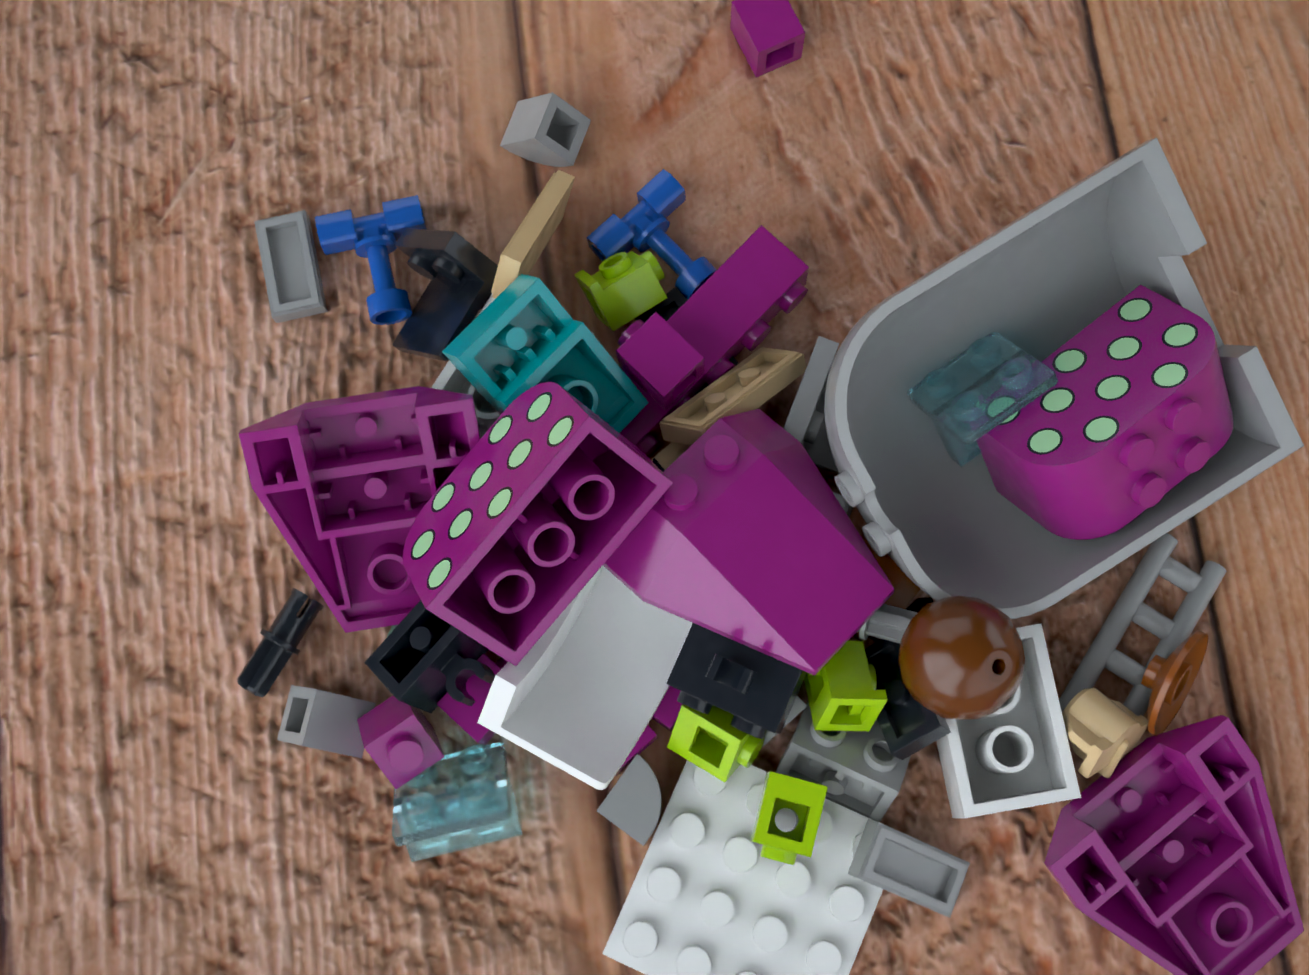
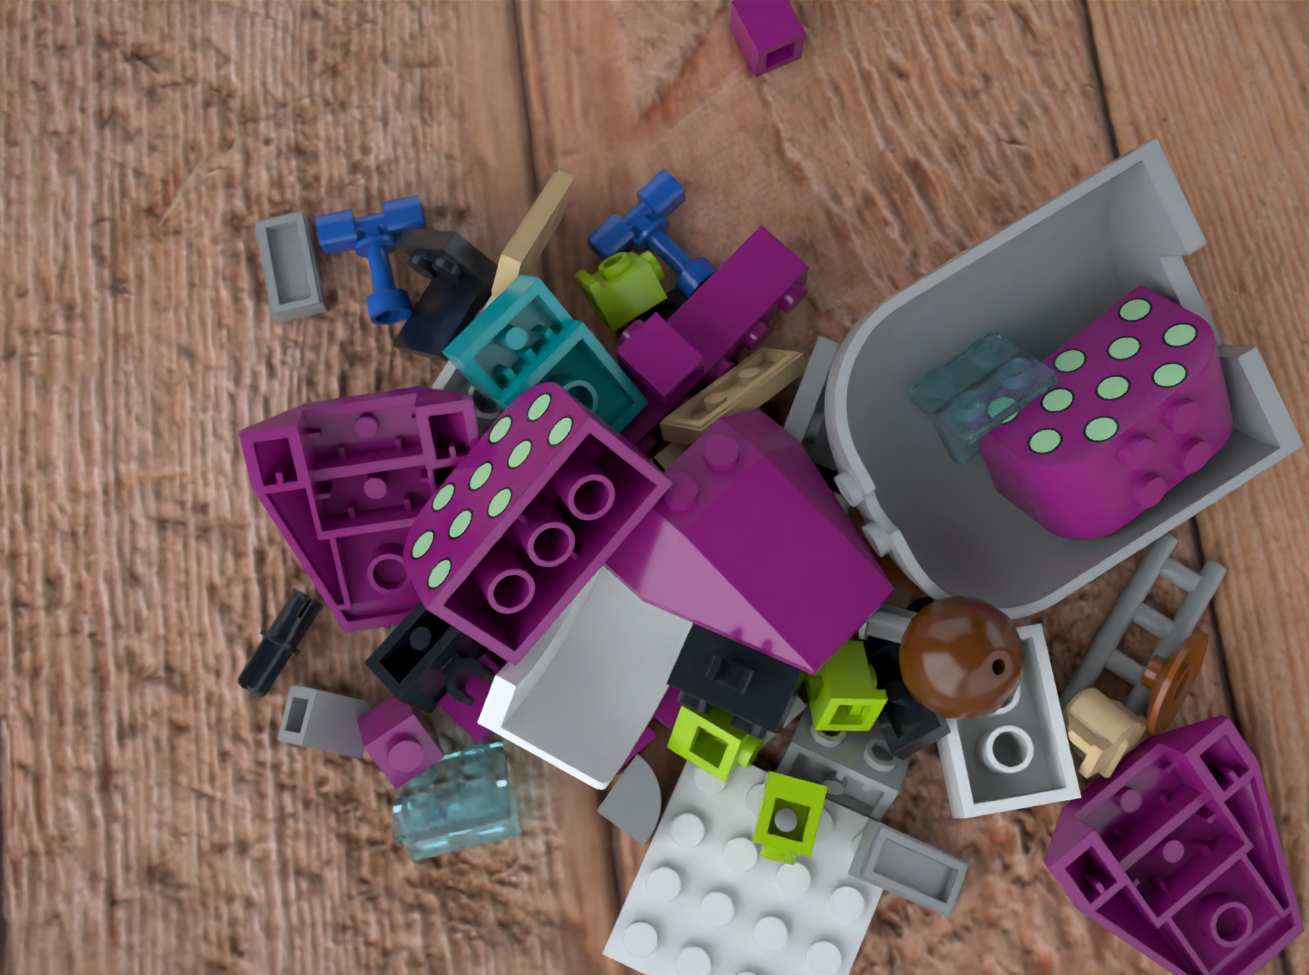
light grey brick [500,92,591,167] -> none

